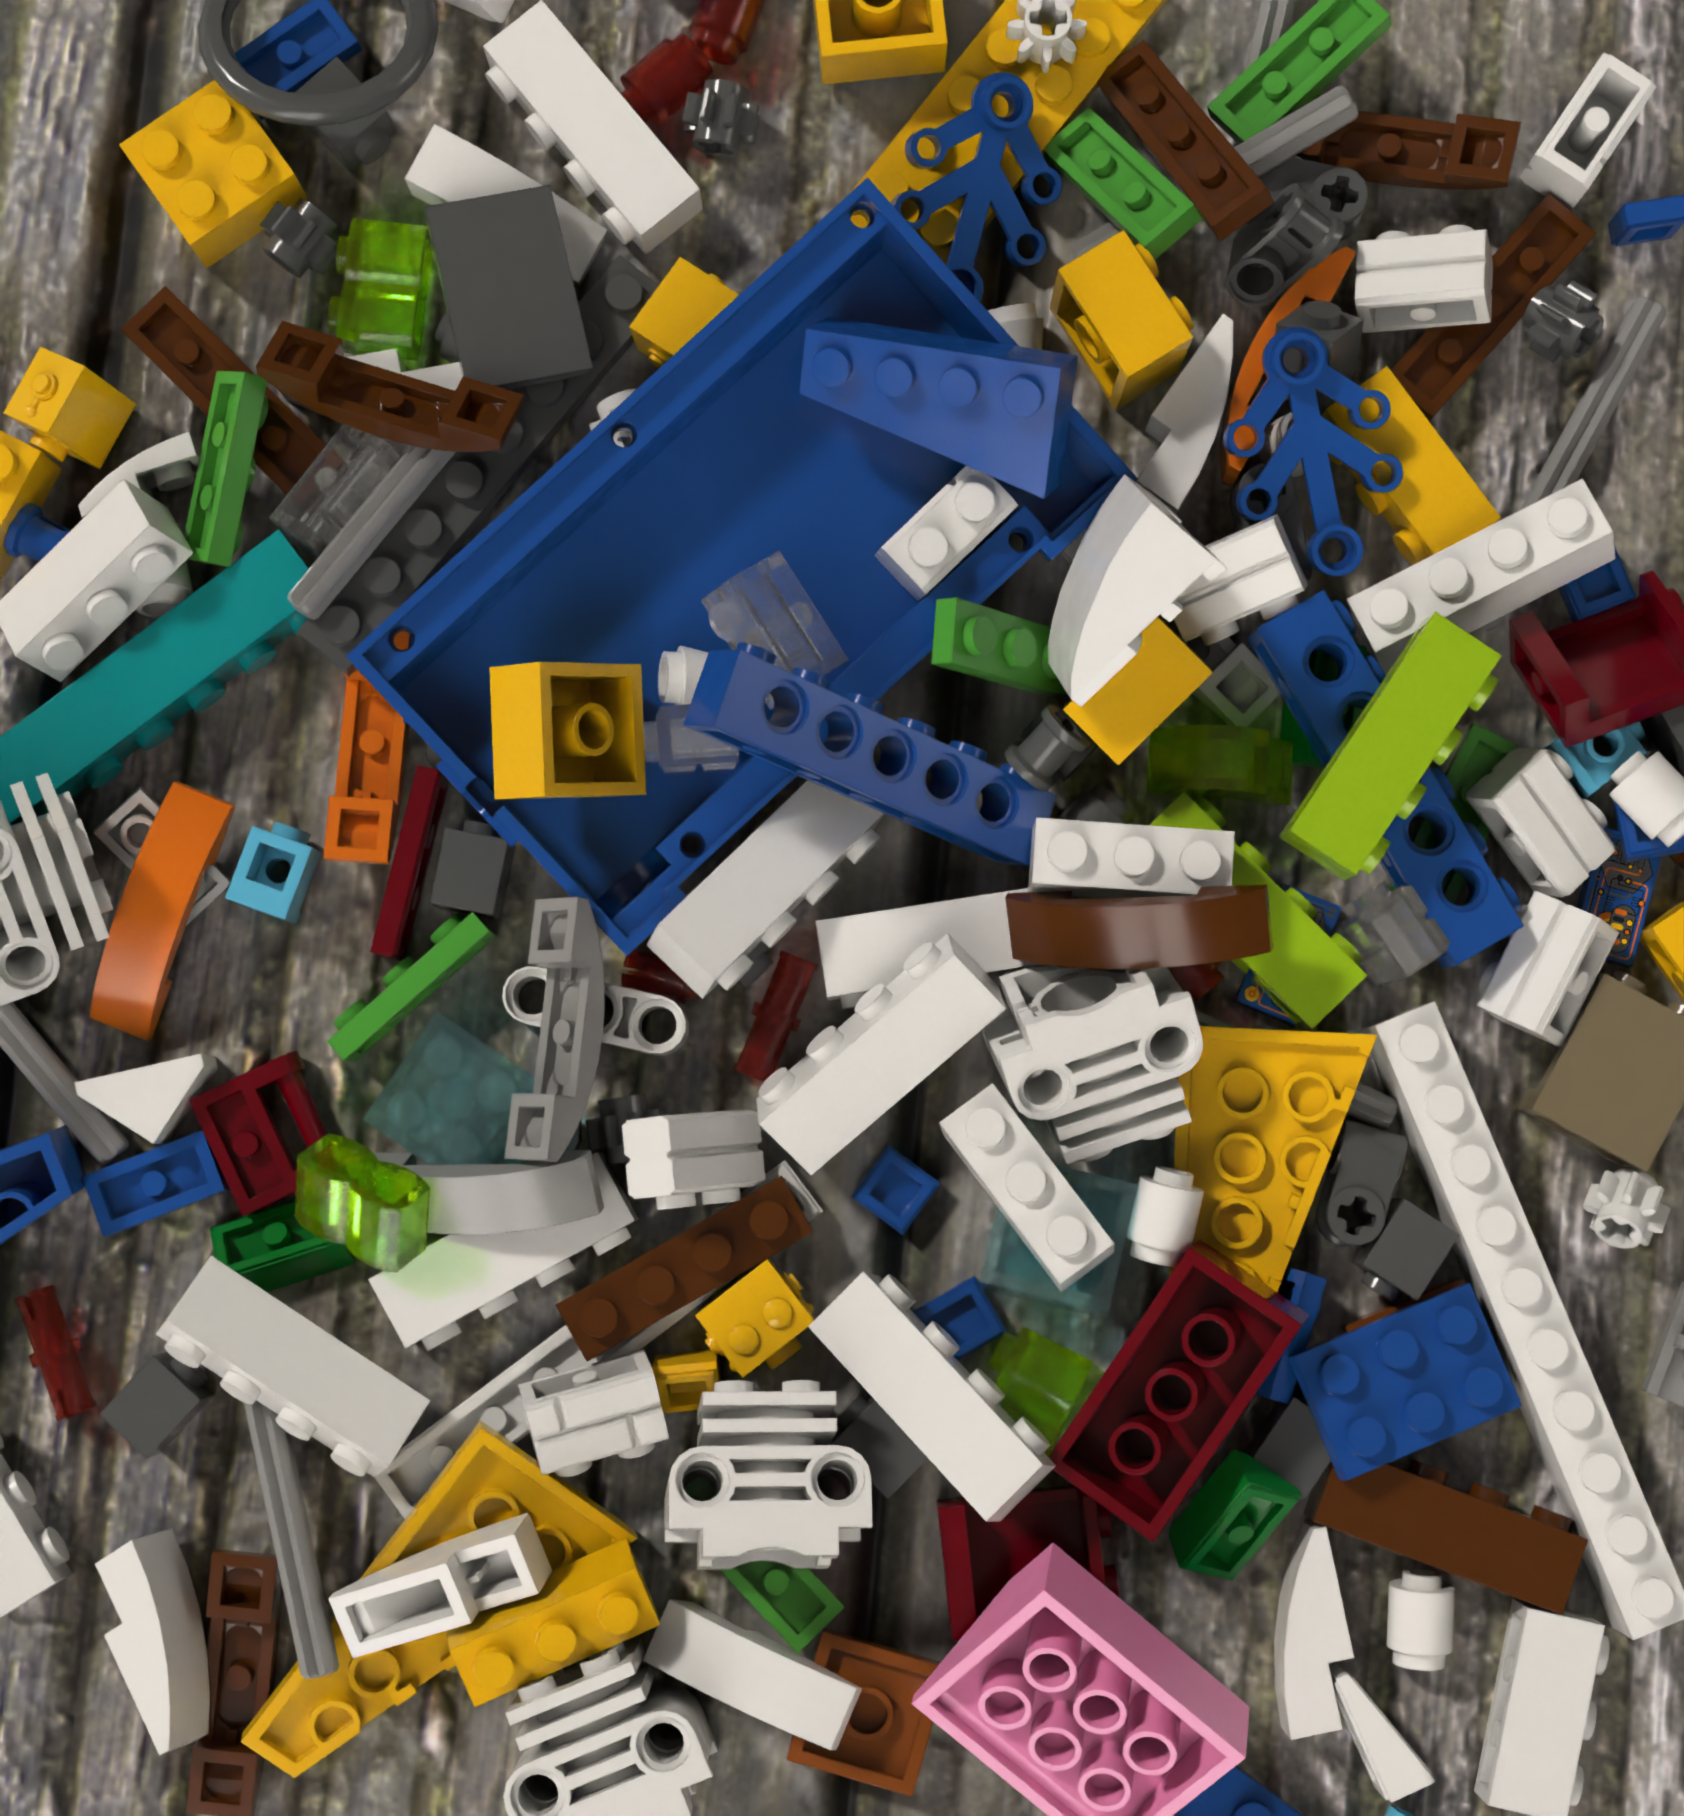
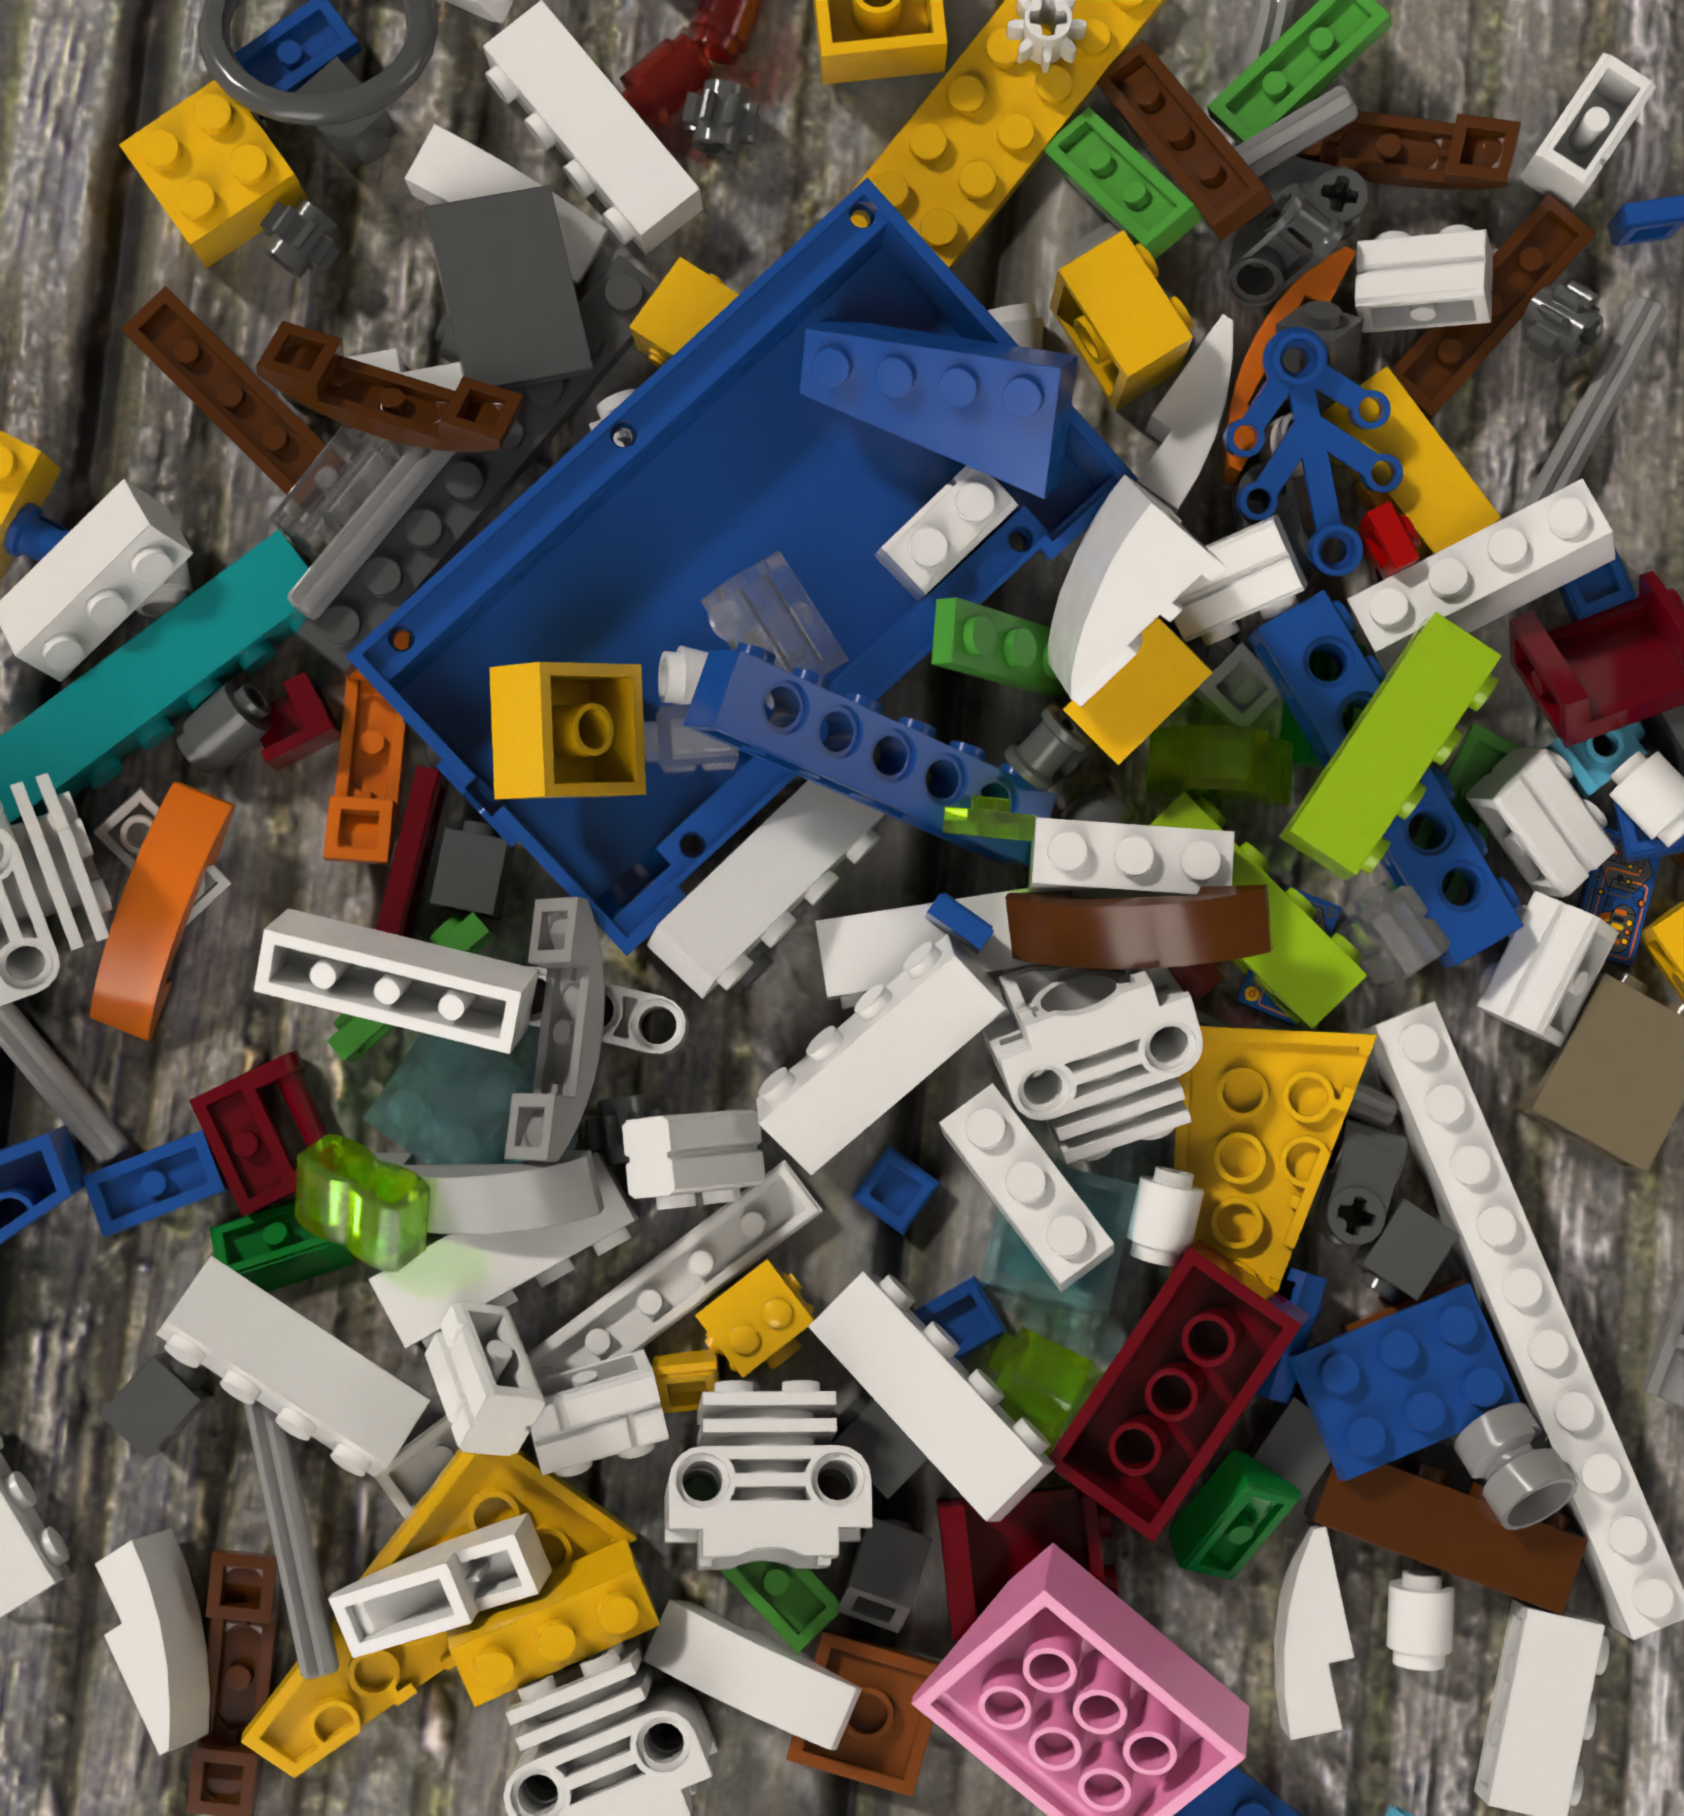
yellow head [3,346,136,469] -> none
clear red pin [14,1285,97,1422] -> none
white slope [74,1053,218,1144] -> none
white slope [78,432,202,518] -> none
bright green plate [184,371,268,567] -> none
medium azure brick [225,821,321,925] -> none
clear neon green brick [328,218,433,361] -> none
reddish brown plate [555,1176,814,1362] -> none
clear red pin [621,949,700,1005] -> none
clear red pin [733,950,819,1081] -> none
blue plant [891,72,1062,302] -> none
white slope [1329,1663,1435,1803] -> none
white gear [1583,1168,1671,1249] -> none
none -> dark grey brick [176,681,272,773]
none -> white brick [254,908,539,1054]
none -> dark red panel [260,672,341,771]
none -> white brick [425,1301,546,1456]
none -> dark grey brick [837,1517,932,1633]
none -> blue tile [925,893,994,954]
none -> clear neon green plate [943,796,1036,841]
none -> red plate [1357,501,1420,585]
none -> light grey wheel [1454,1403,1578,1530]

